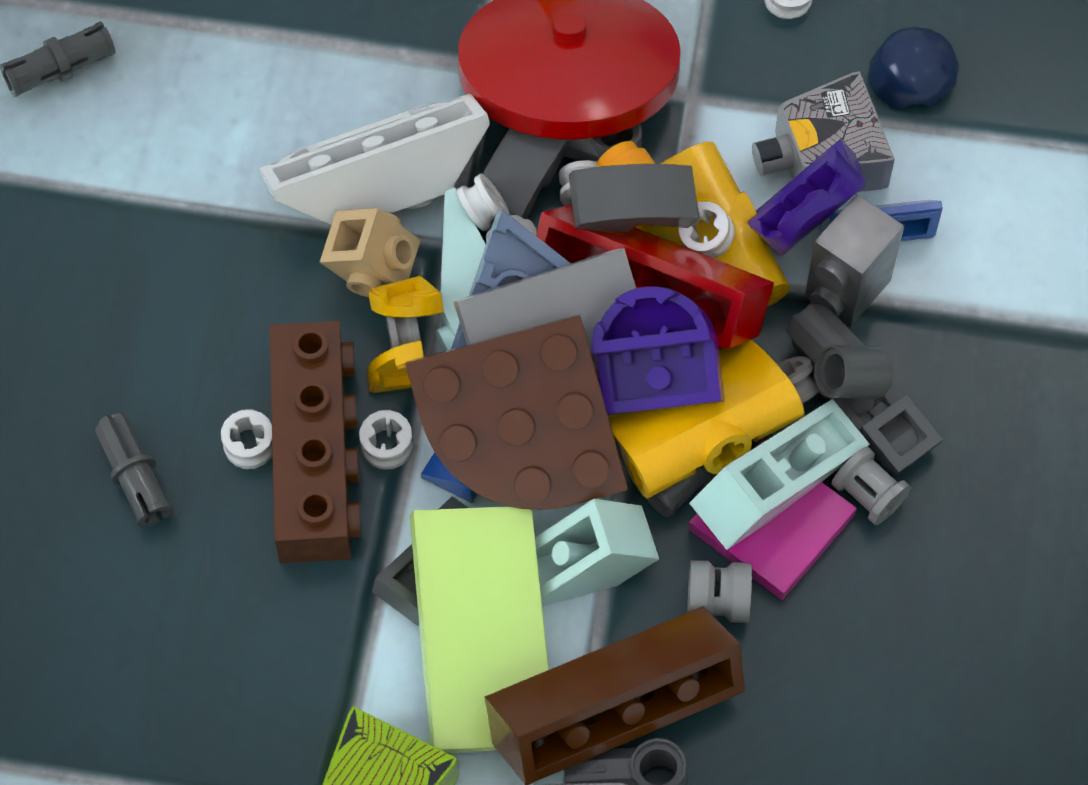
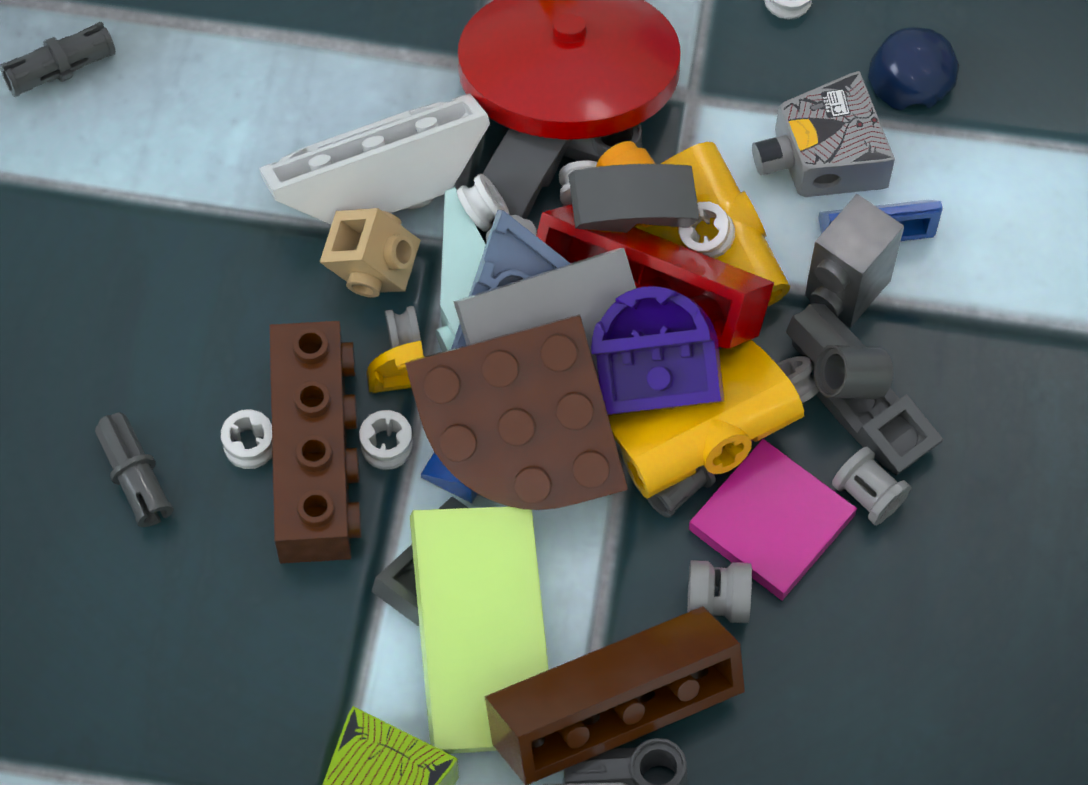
yellow tile [368,276,444,317] -> none
light aqua slope [535,499,659,606] -> none
light aqua slope [689,399,870,550] -> none
dark purple slope [748,138,865,256] -> none

